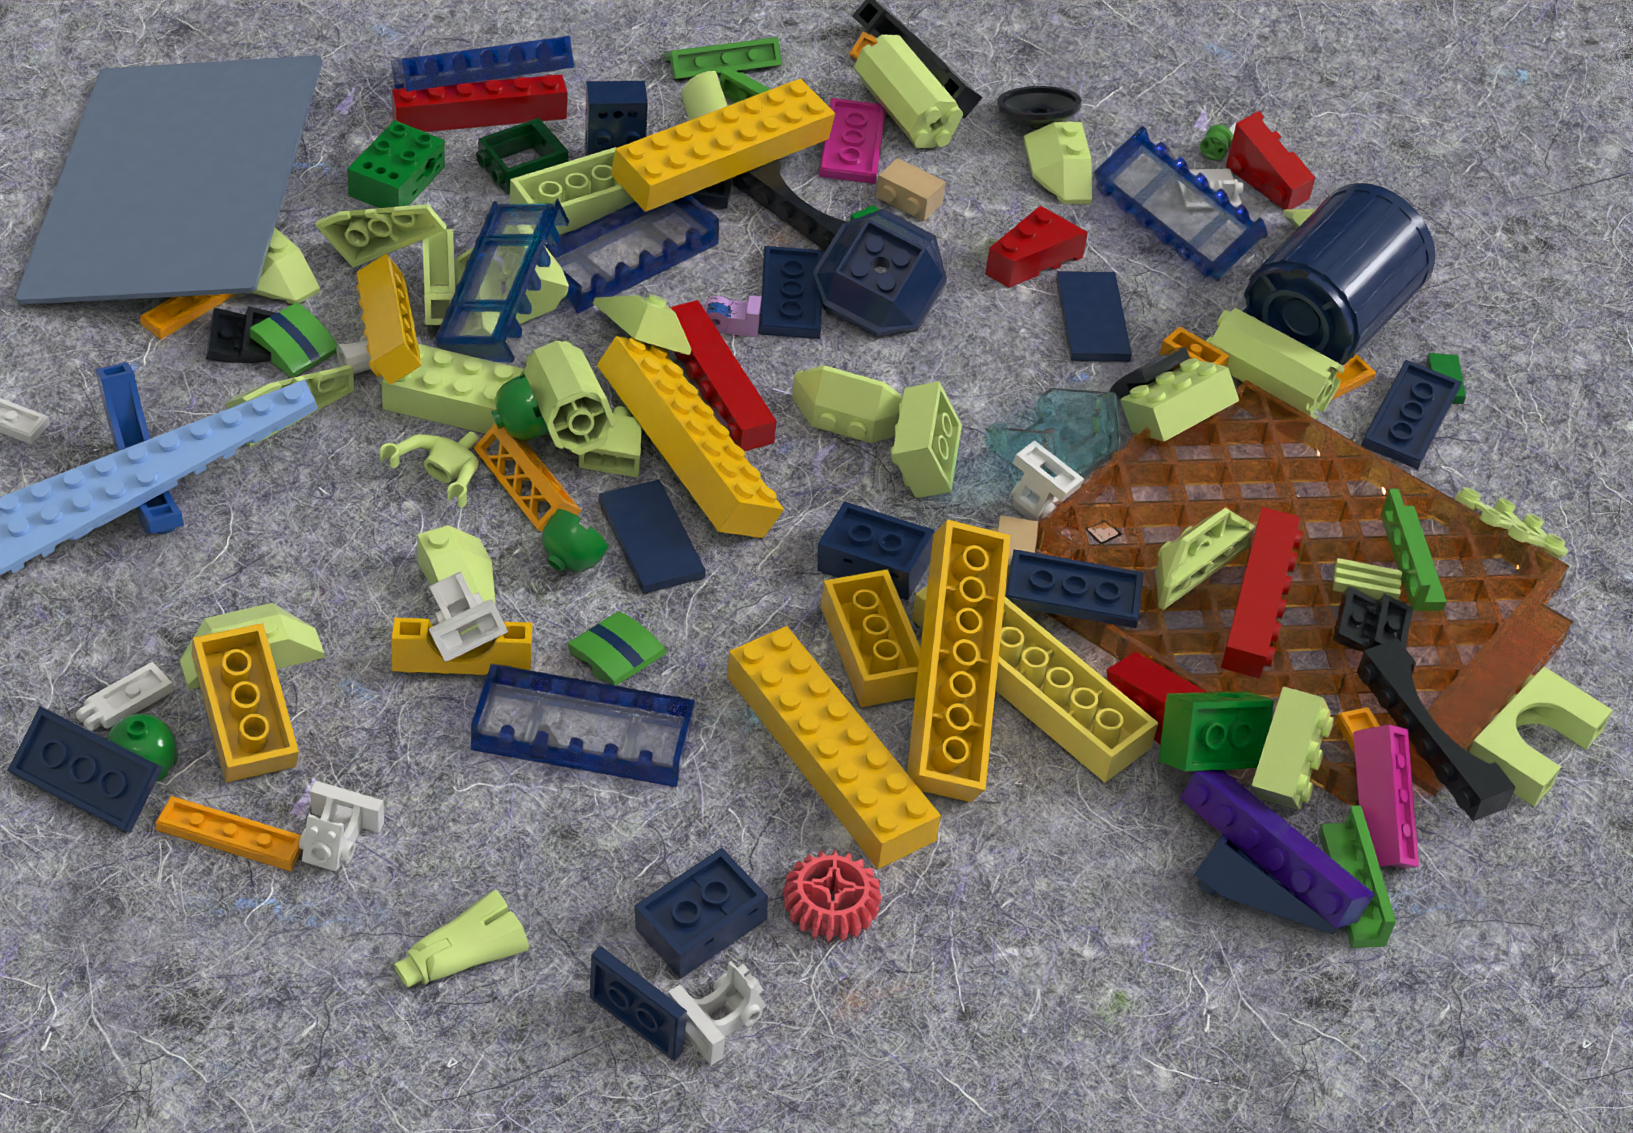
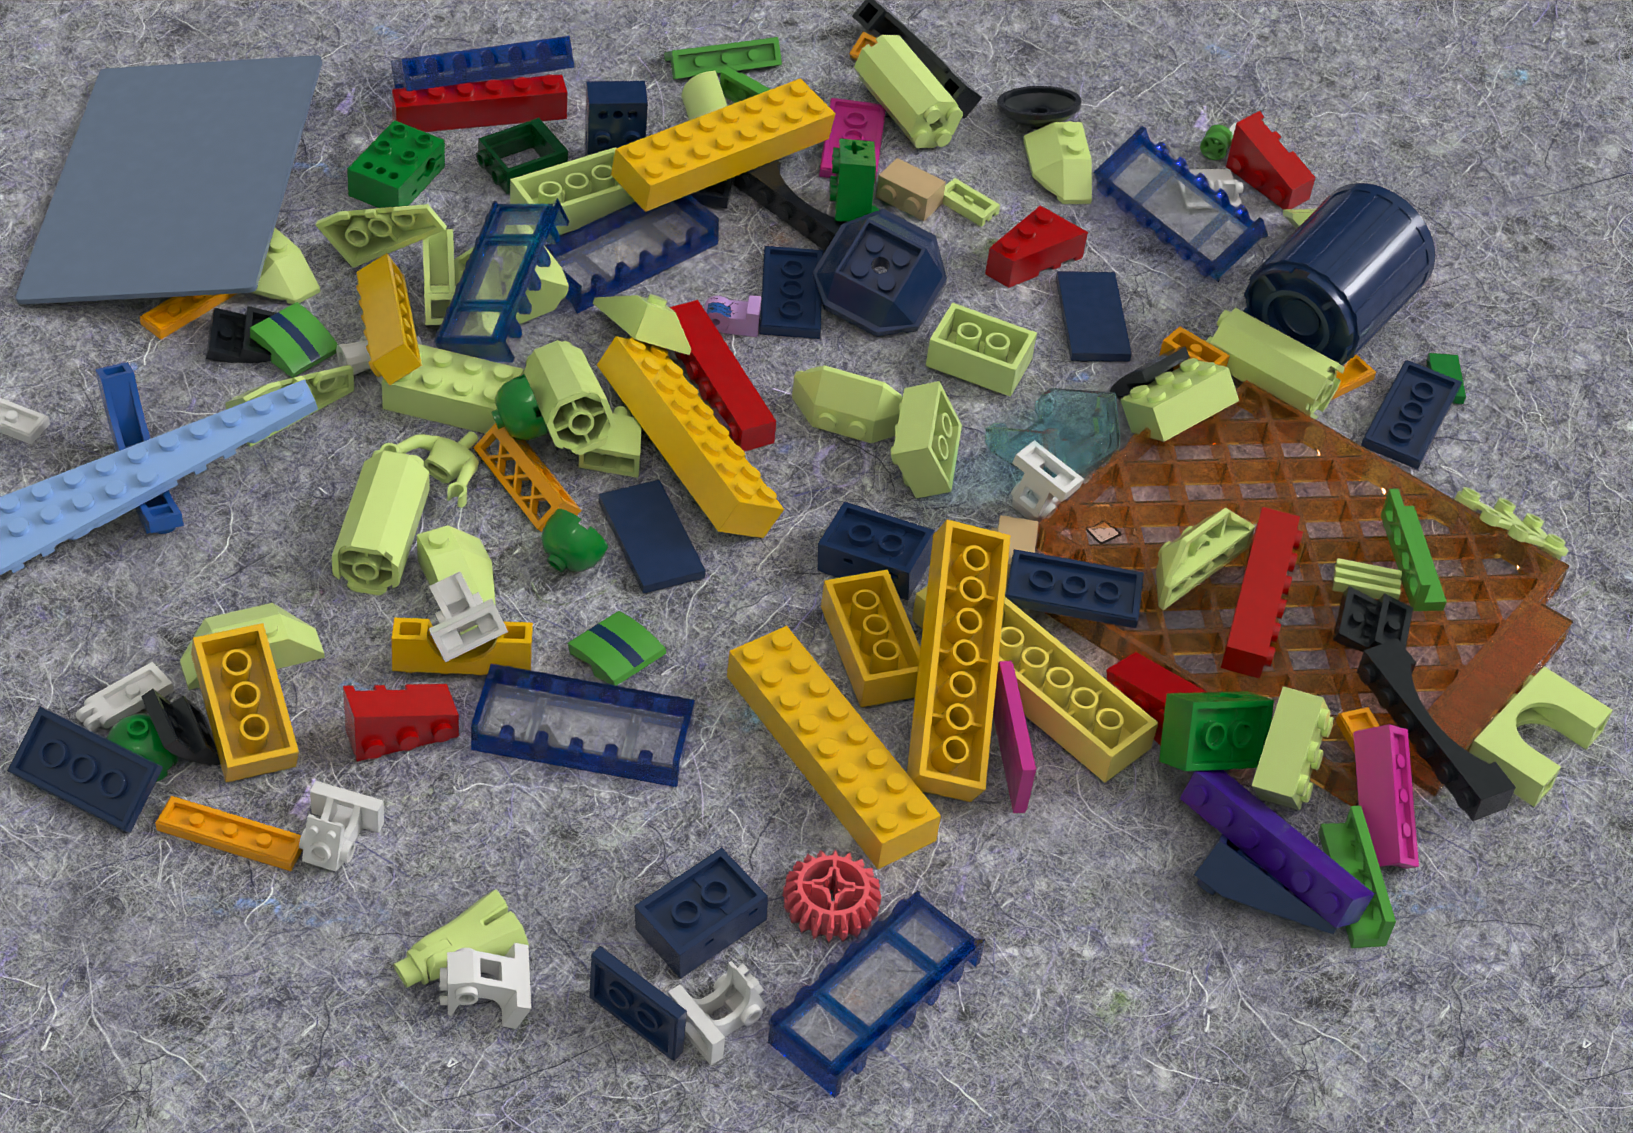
none -> black slope [141,689,220,765]
none -> yellowish green brick [332,450,430,595]
none -> red wedge [343,684,459,762]
none -> white tile [440,943,531,1029]
none -> clear blue window [767,890,985,1098]
none -> green piece [829,138,876,222]
none -> yellowish green brick [926,302,1037,397]
none -> yellowish green tile [943,178,1000,227]
none -> dark pink tile [993,661,1036,813]

